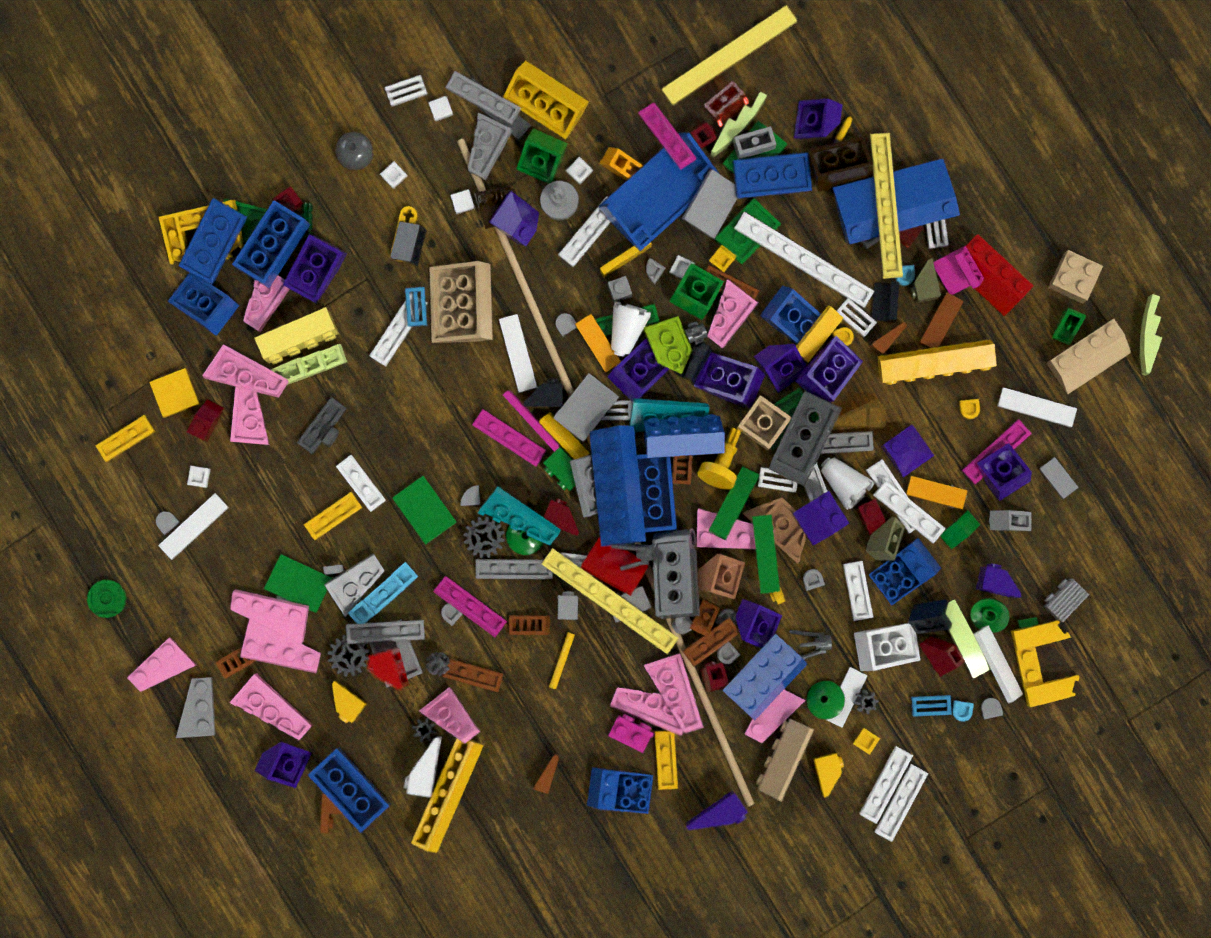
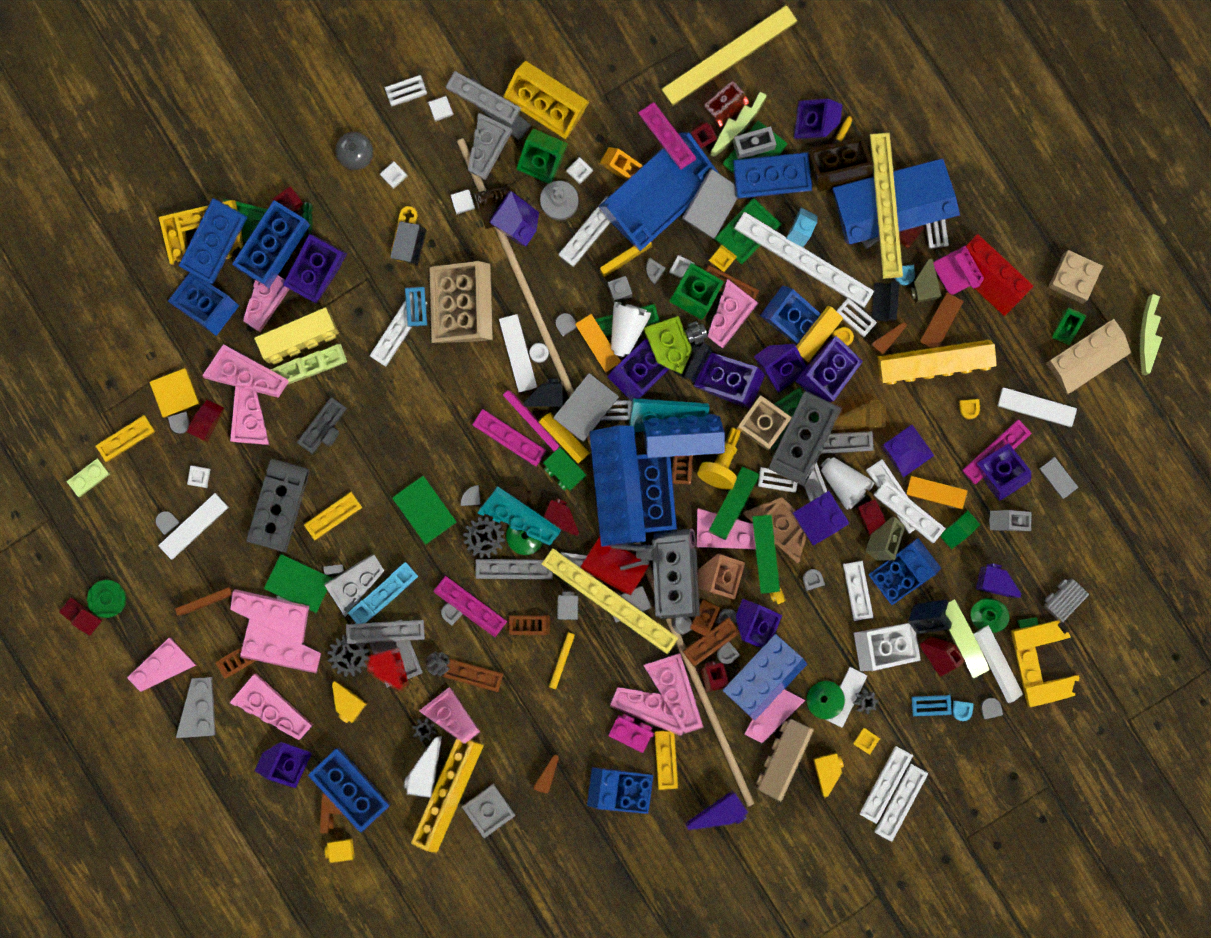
white tile [336,455,386,512] -> none
light grey tile [570,454,598,517] -> none
dark grey plant [789,630,832,659] -> none
none -> dark red slope [59,597,103,636]
none -> yellowish green plate [67,458,110,497]
none -> light grey tile [168,412,190,434]
none -> dark orange tile [175,587,233,616]
none -> dark grey hinge [247,459,309,553]
none -> yellow brick [325,838,355,863]
none -> light grey tile [462,784,516,838]
none -> white tile [530,343,549,363]
none -> medium azure slope [786,208,818,247]

